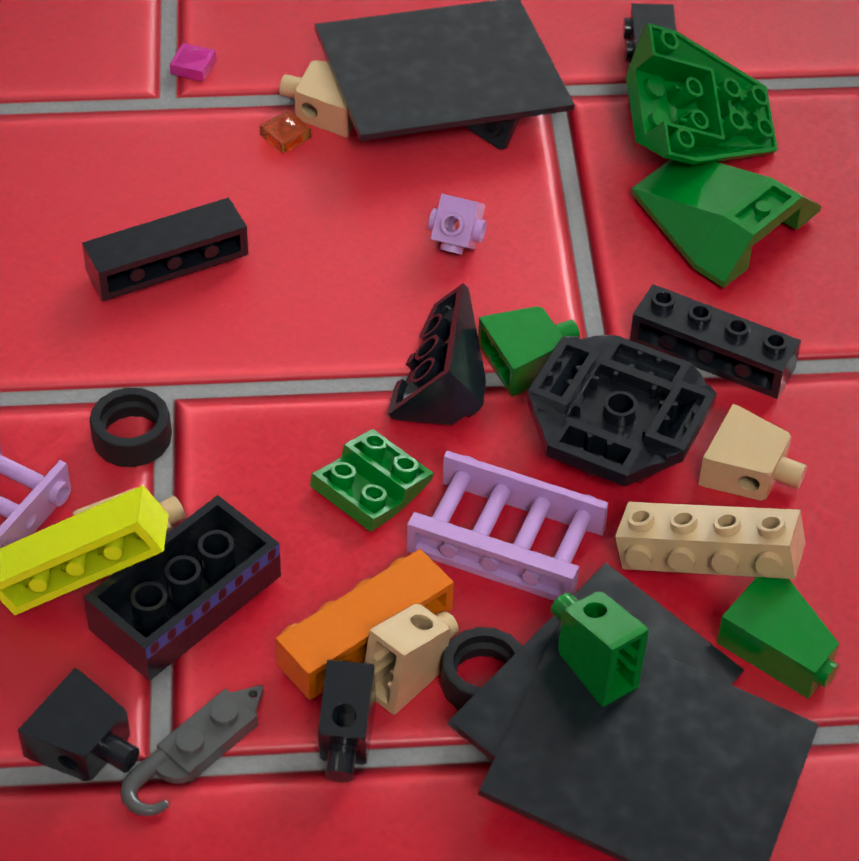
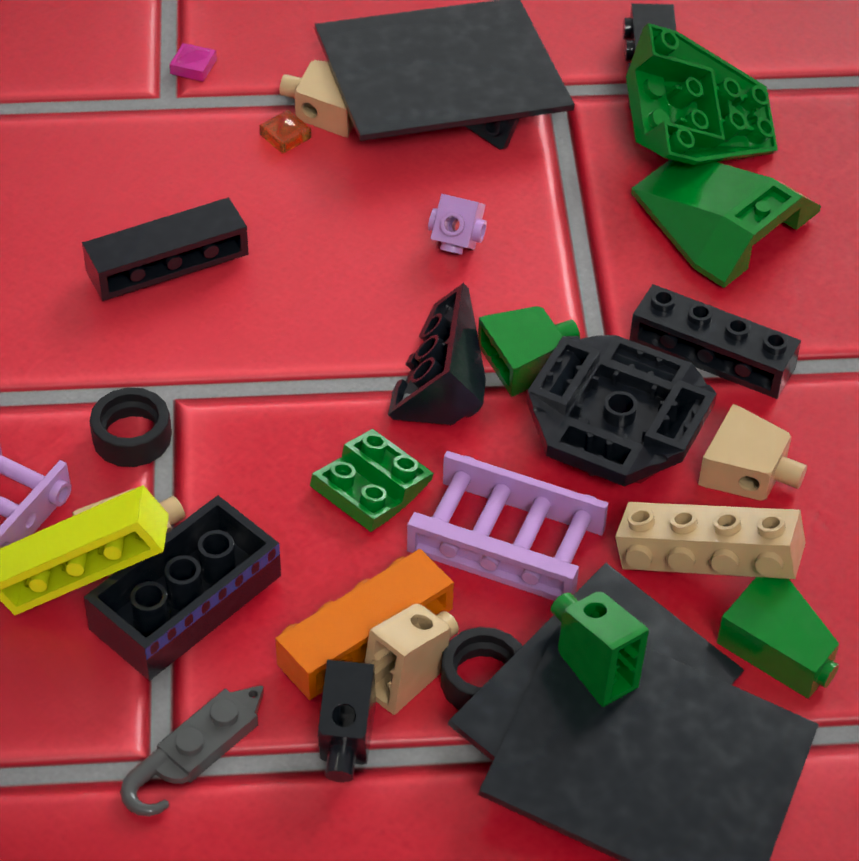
black torso [18,668,140,782] -> none

